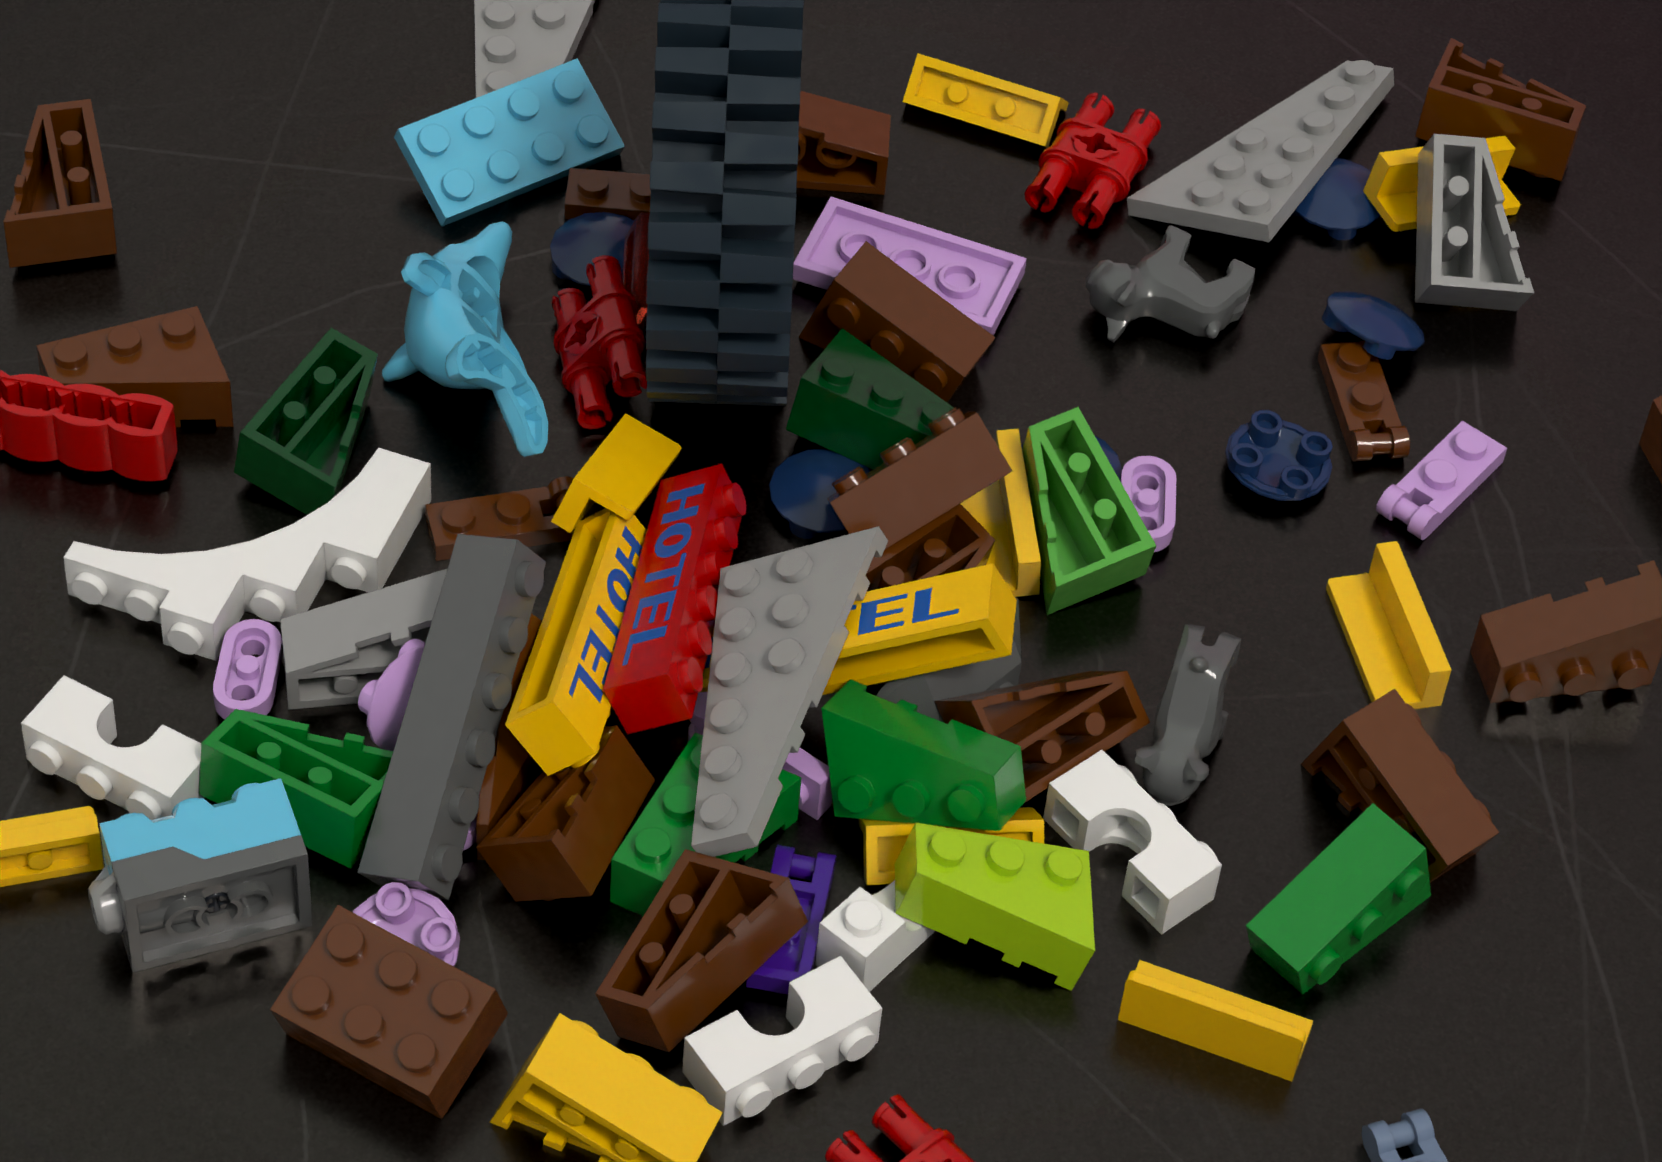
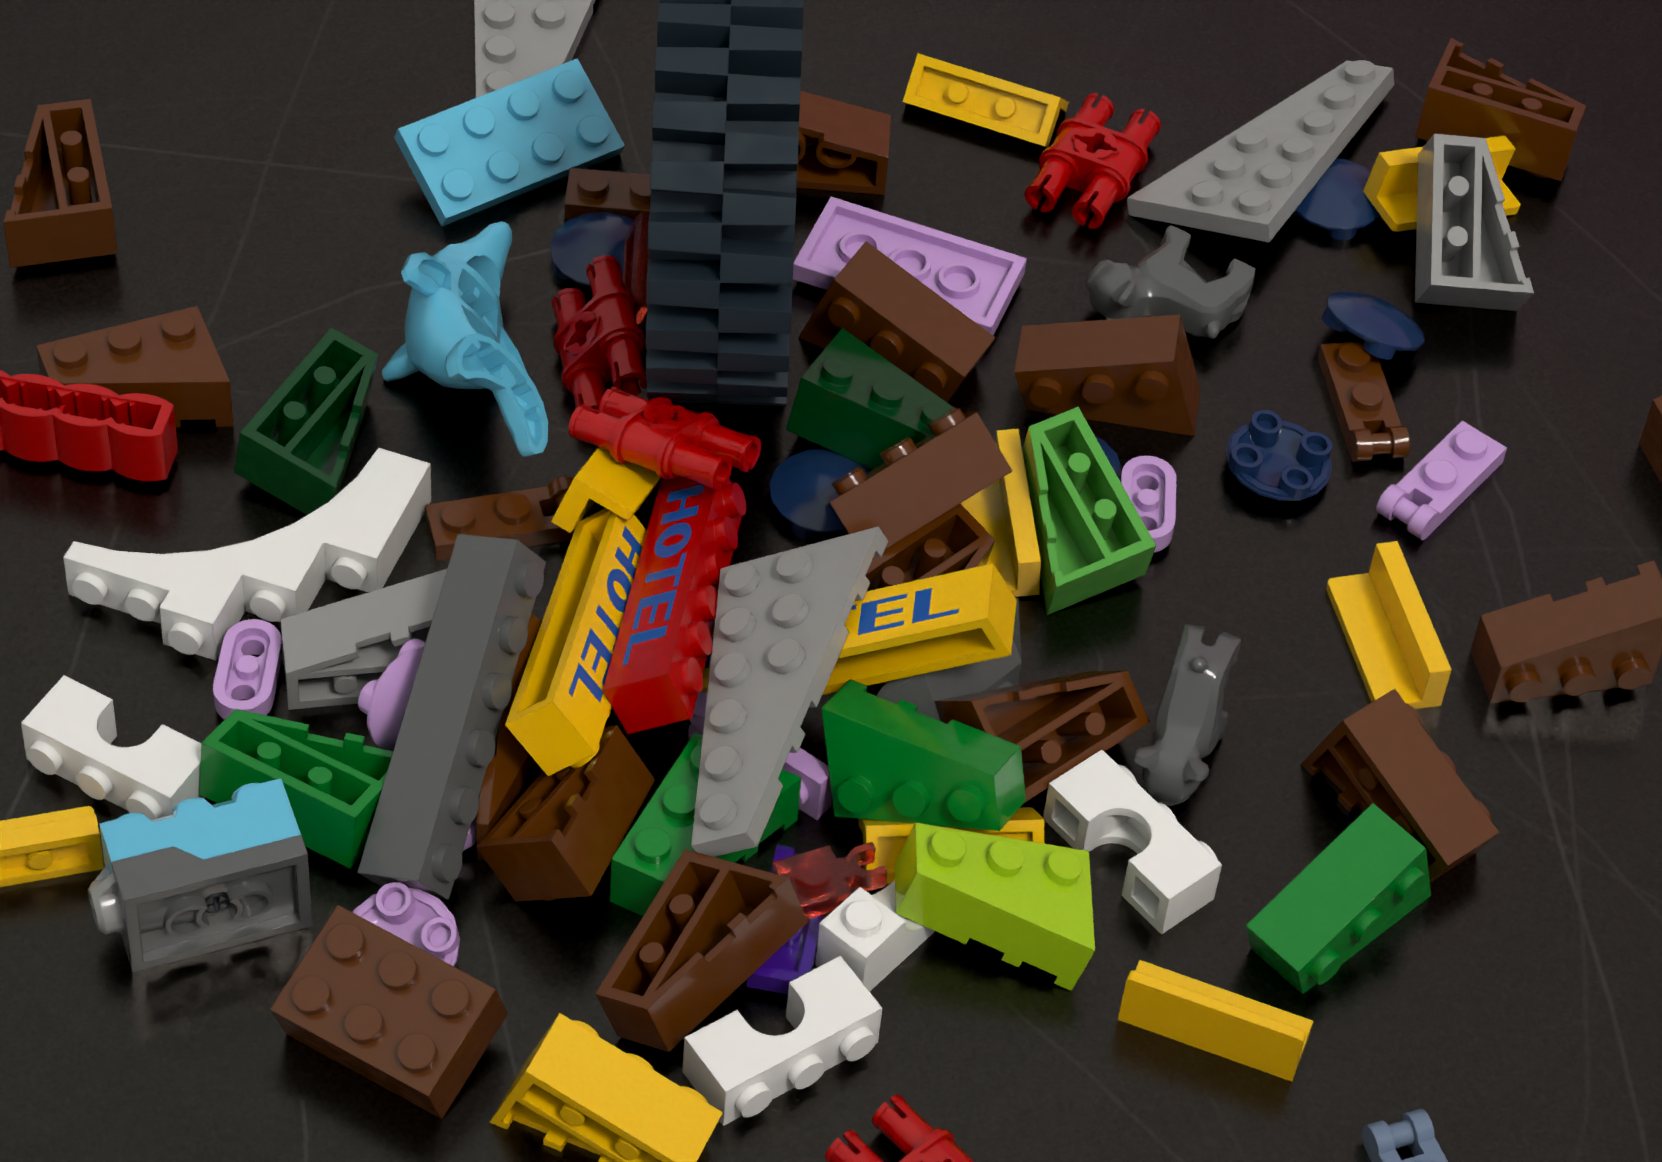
none -> red pin [568,386,761,491]
none -> clear red plate [772,842,887,919]
none -> reddish brown wedge [1014,314,1201,436]

